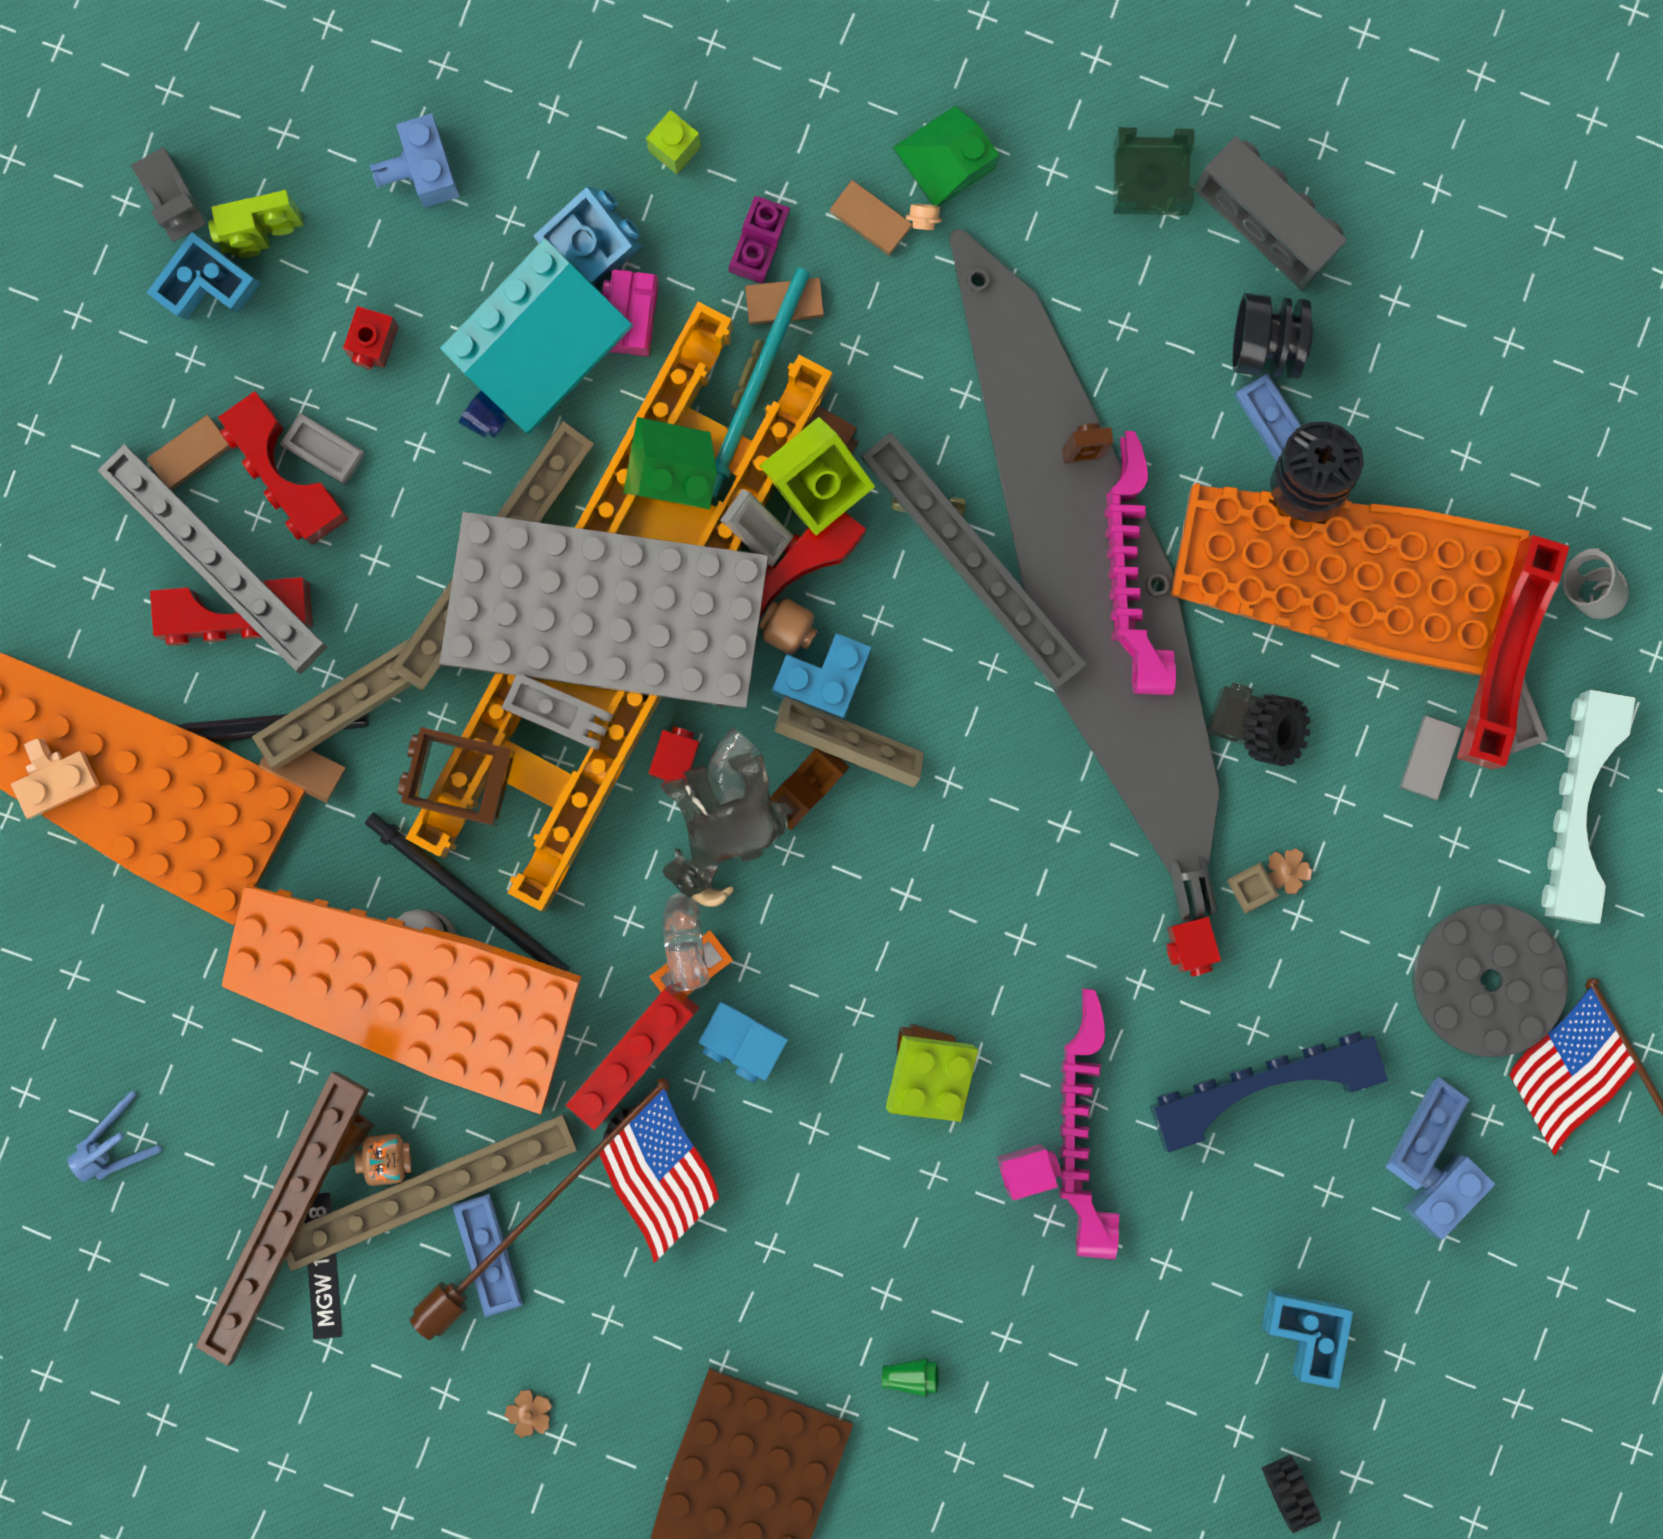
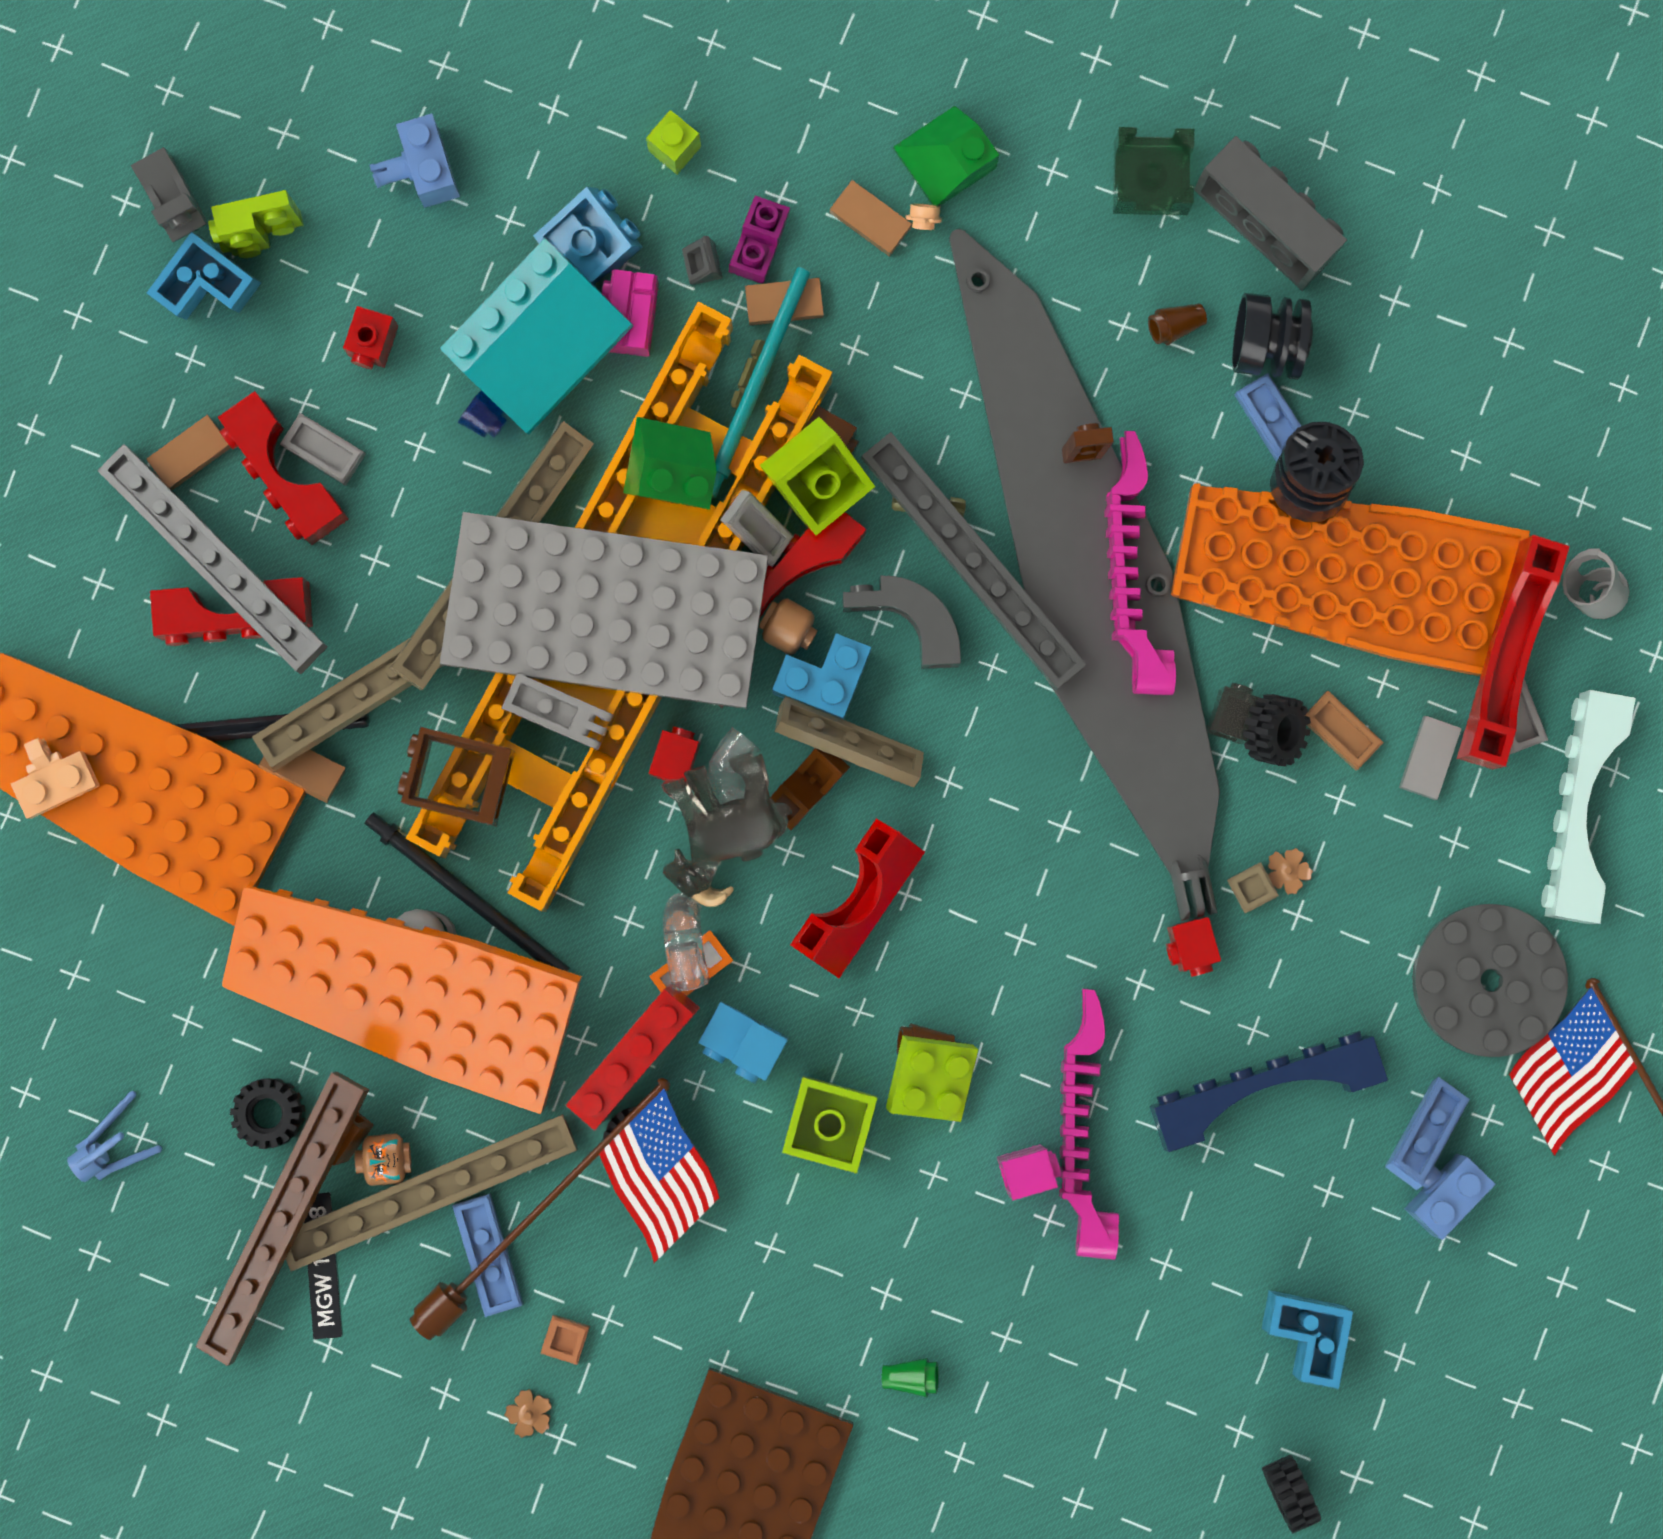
none -> black tyre [230,1078,305,1149]
none -> nougat tile [541,1315,590,1365]
none -> dark grey slope [682,236,723,285]
none -> lime brick [782,1075,878,1173]
none -> red arch [790,818,925,978]
none -> dark grey arch [843,575,961,669]
none -> reddish brown cone [1148,303,1207,345]
none -> medium nougat tile [1305,691,1384,771]

